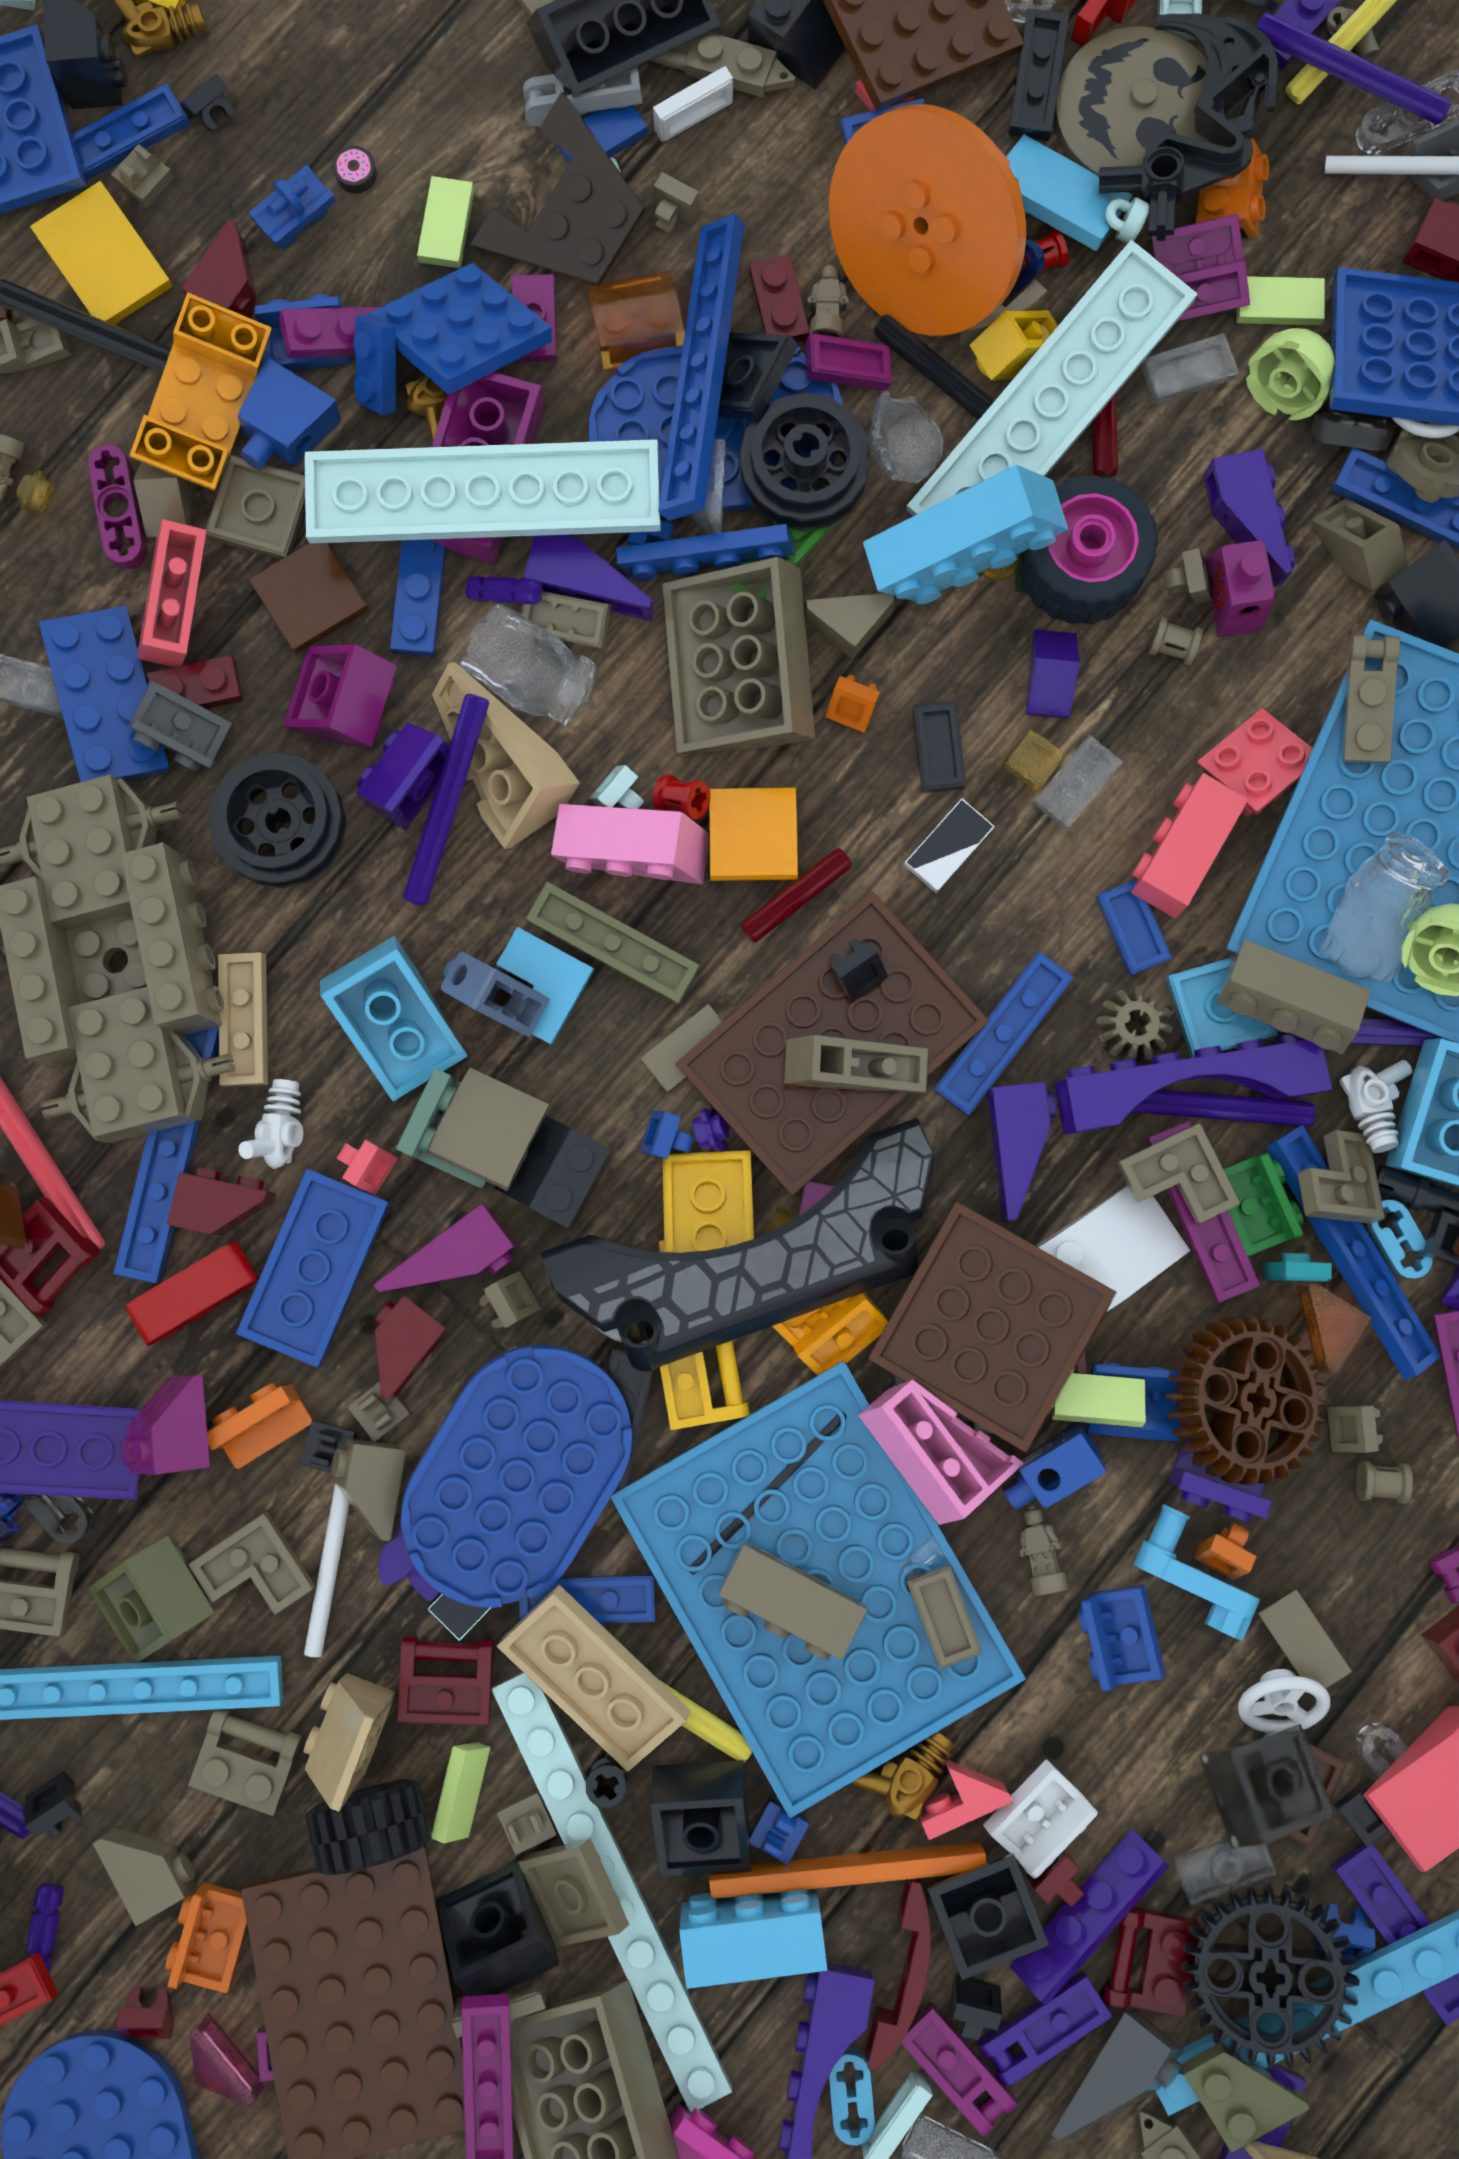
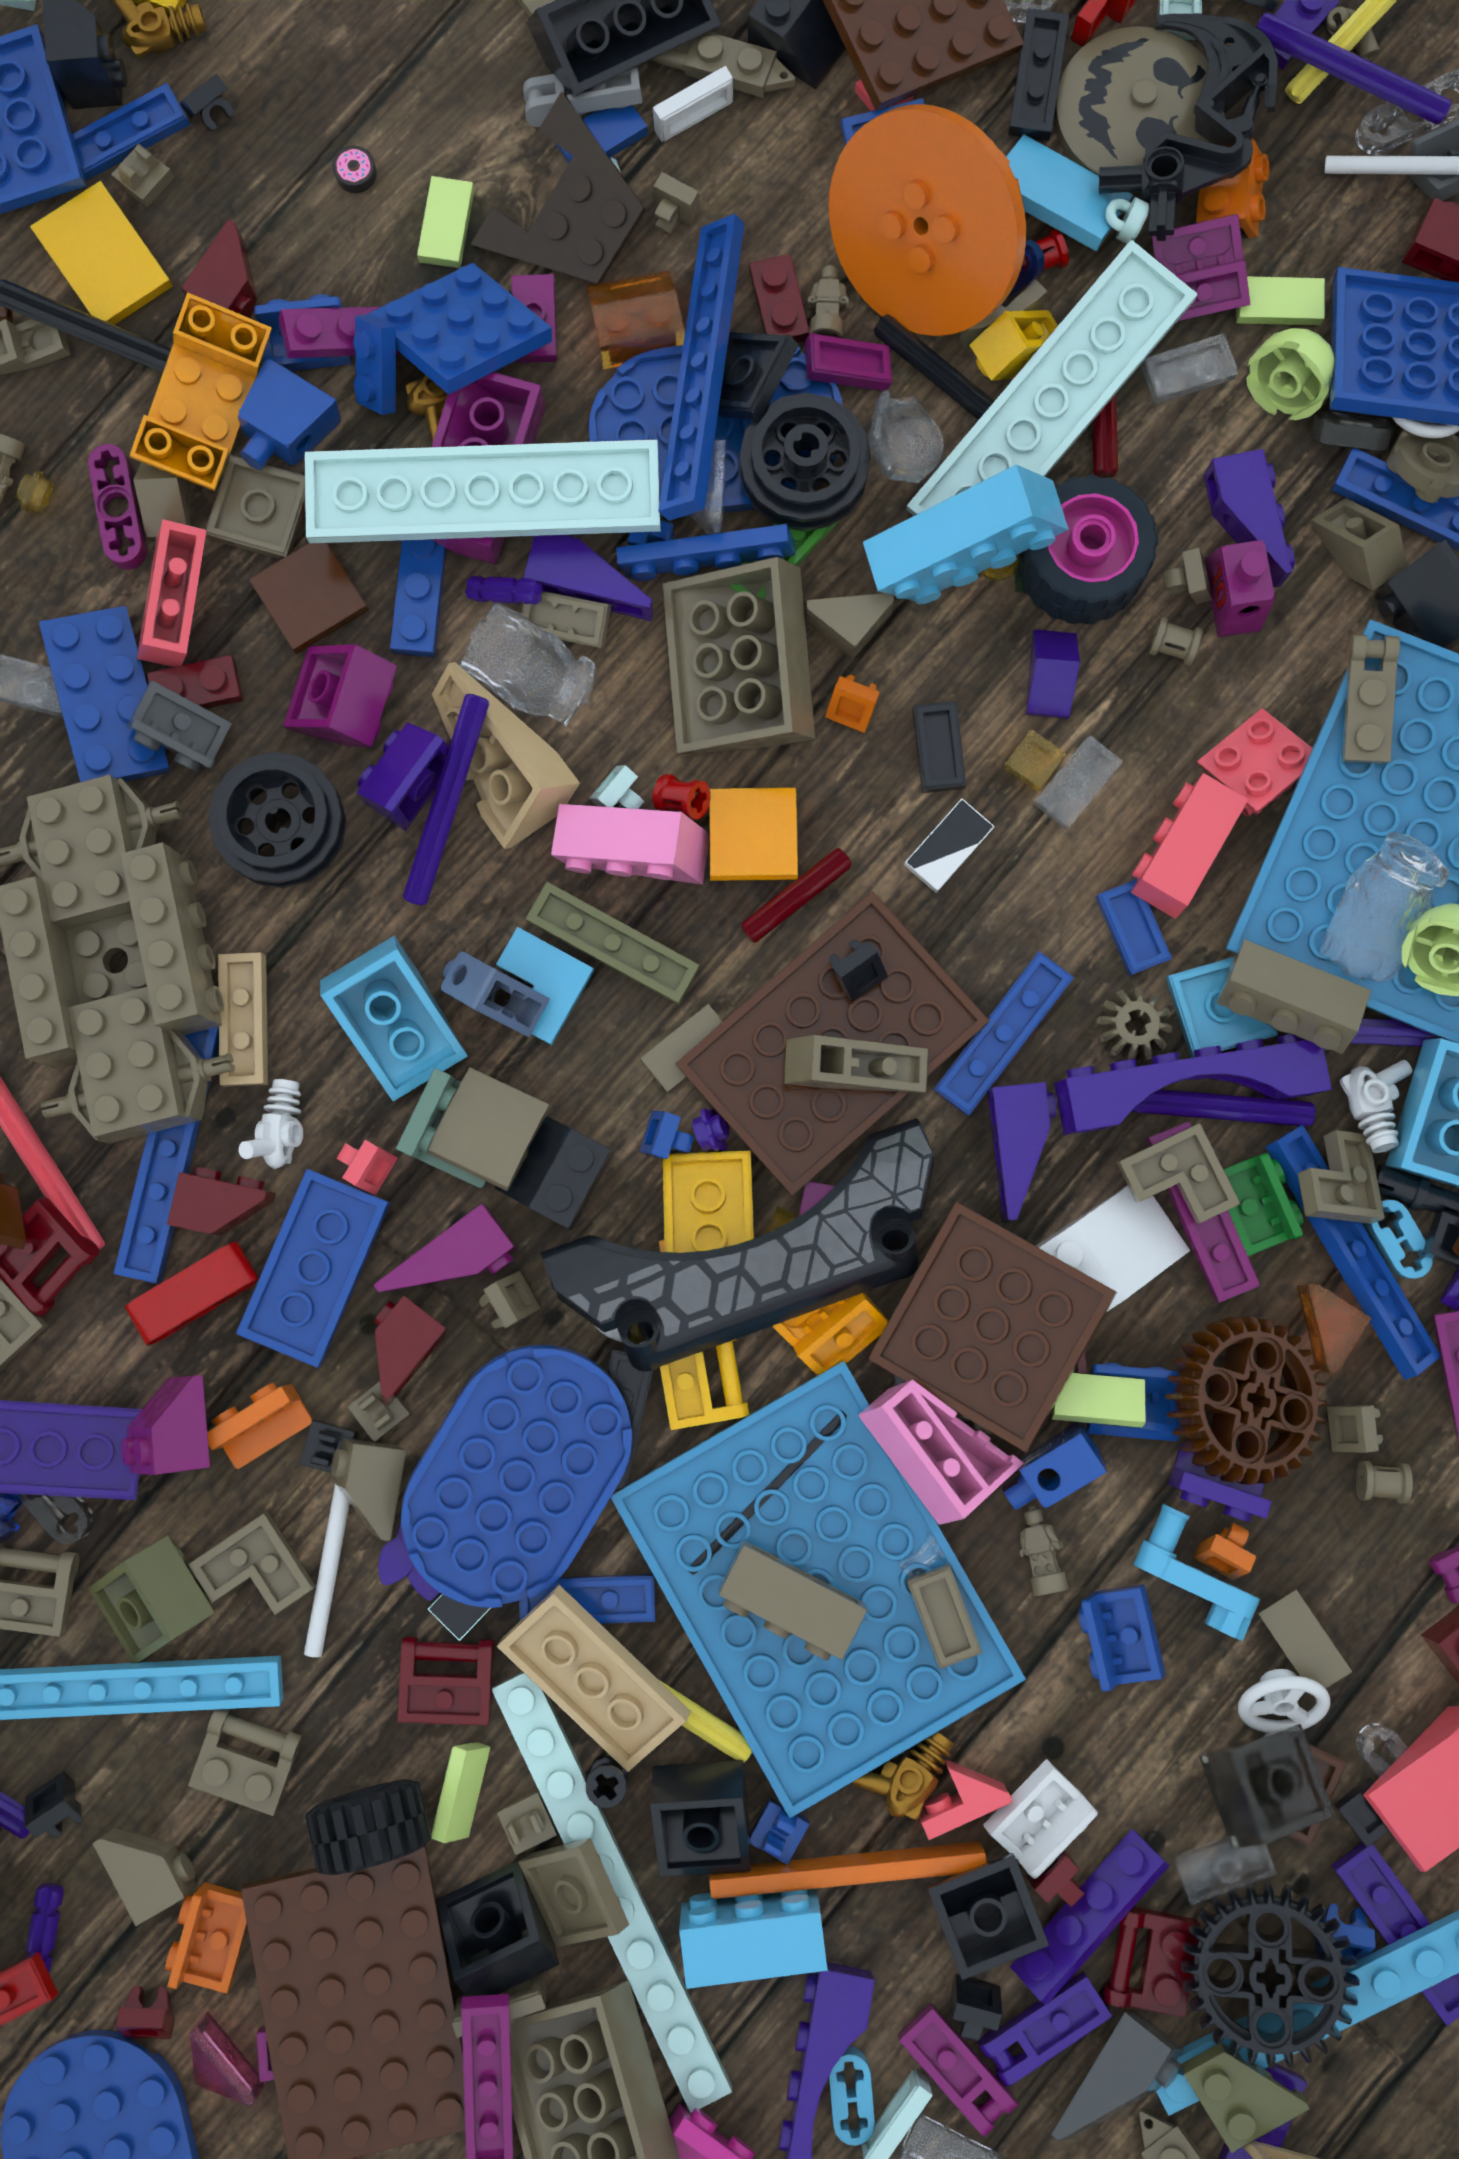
blue hips [248,165,336,249] -> none
tan slope [303,1673,397,1812] -> none
dark red slope [865,1878,931,2071] -> none
teal plate [1262,1253,1332,1282] -> none

